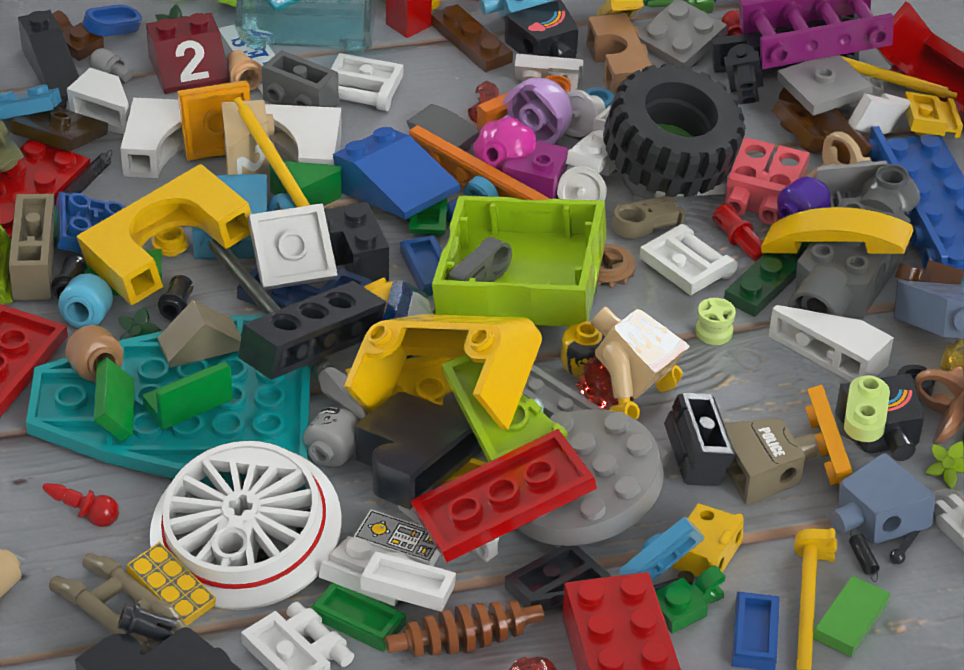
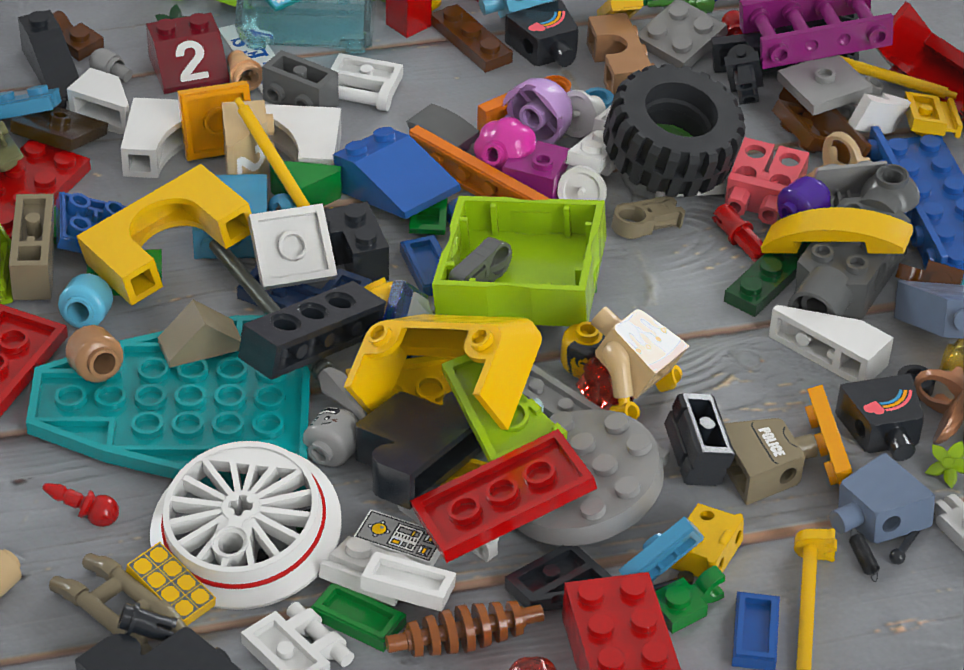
black pin [51,255,87,299] -> none
black piece [54,150,112,207] -> none
blue tile [82,4,142,36] -> none
green tile [94,357,135,441] -> none
dark green plant [118,307,162,340] -> none
green panel [142,362,233,430] -> none
yellow plate [151,226,189,257] -> none
black pin [158,275,194,320] -> none
dark azure tile [464,176,499,197] -> none
clear red arm [468,81,499,123] -> none
white plate [515,54,583,91] -> none
medium nougat gear [597,243,636,288] -> none
white plate [639,224,738,296] -> none
yellowish green wheel [695,298,736,345] -> none
bright green tile [813,575,891,657] -> none
yellowish green plate [844,375,890,442] -> none

